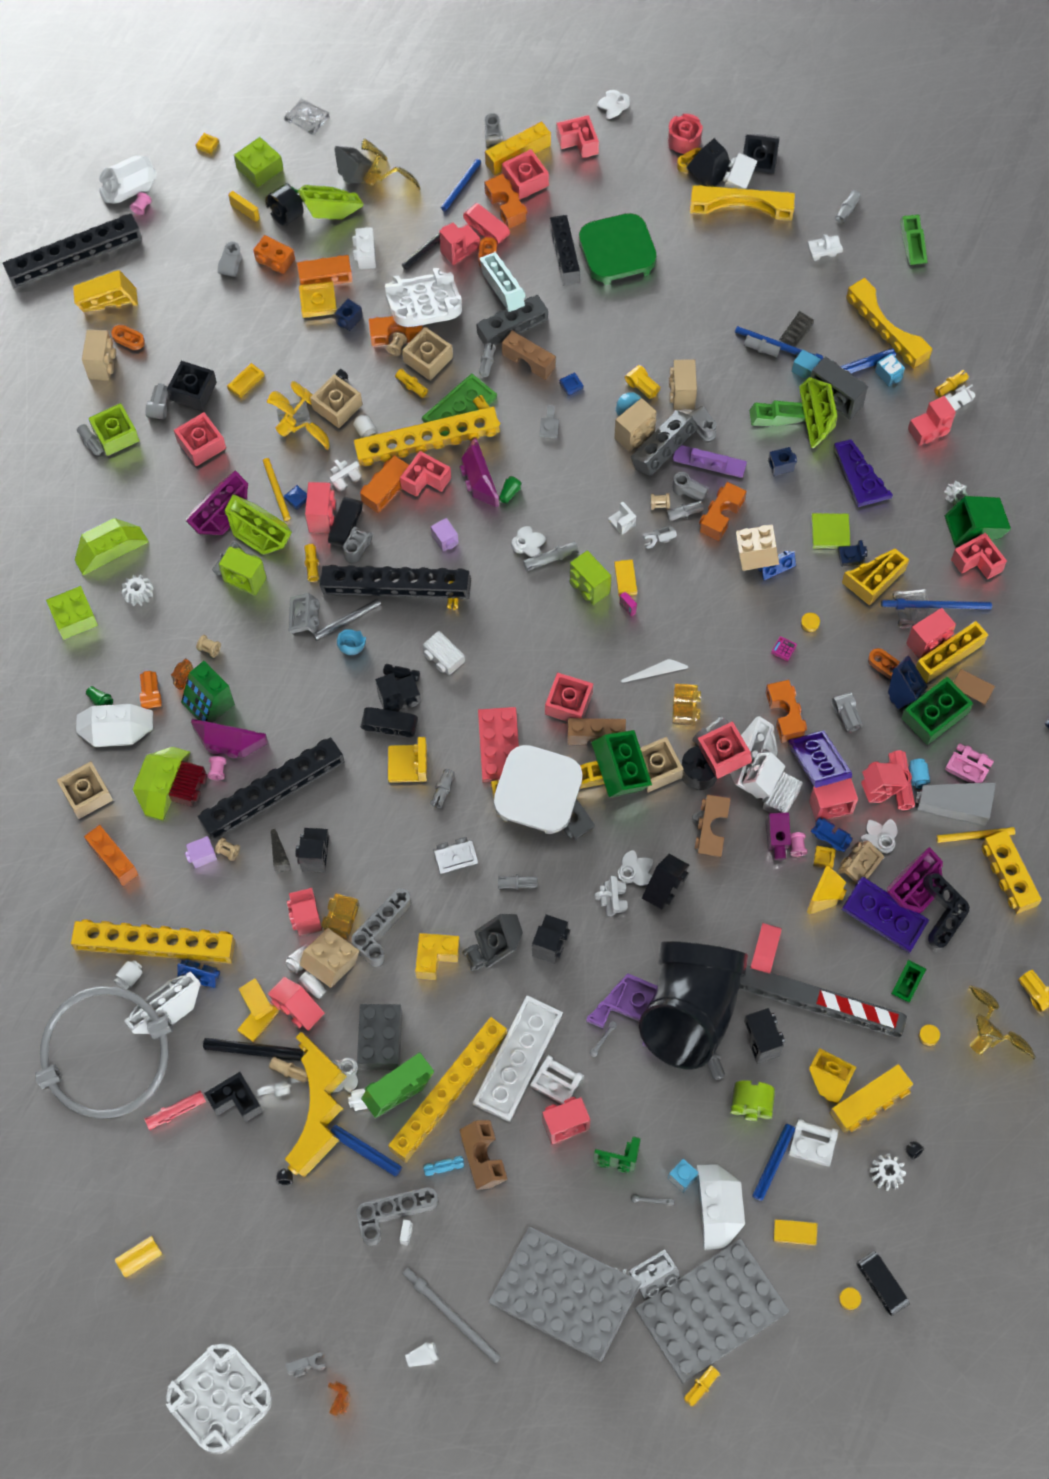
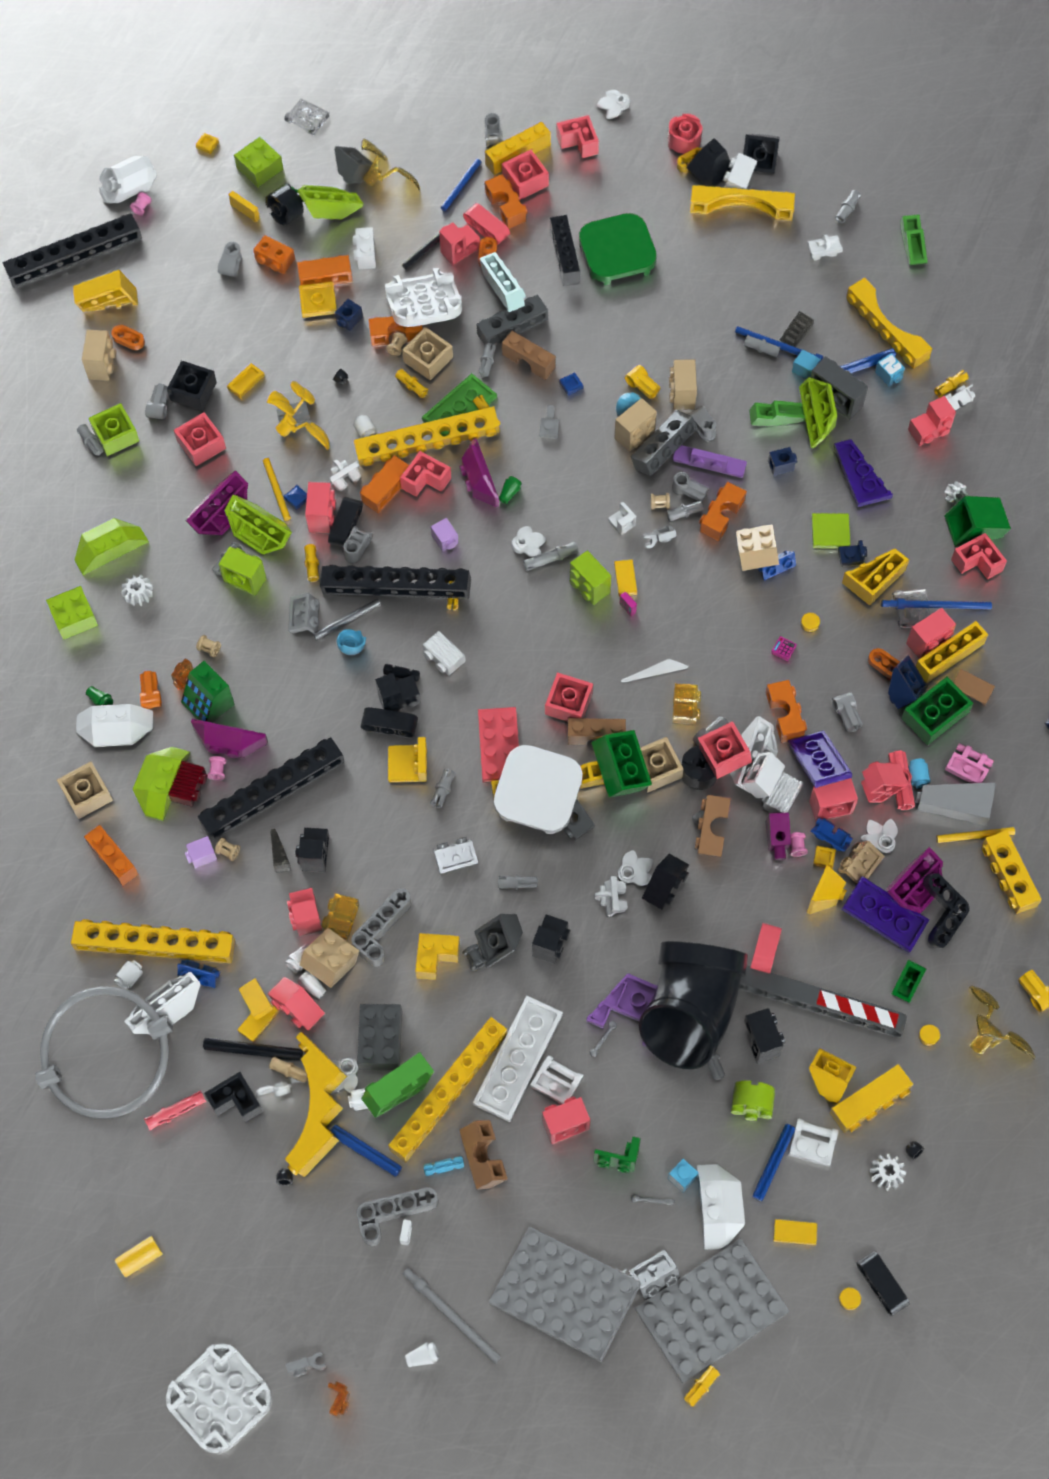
tan brick [310,374,363,428] -> none

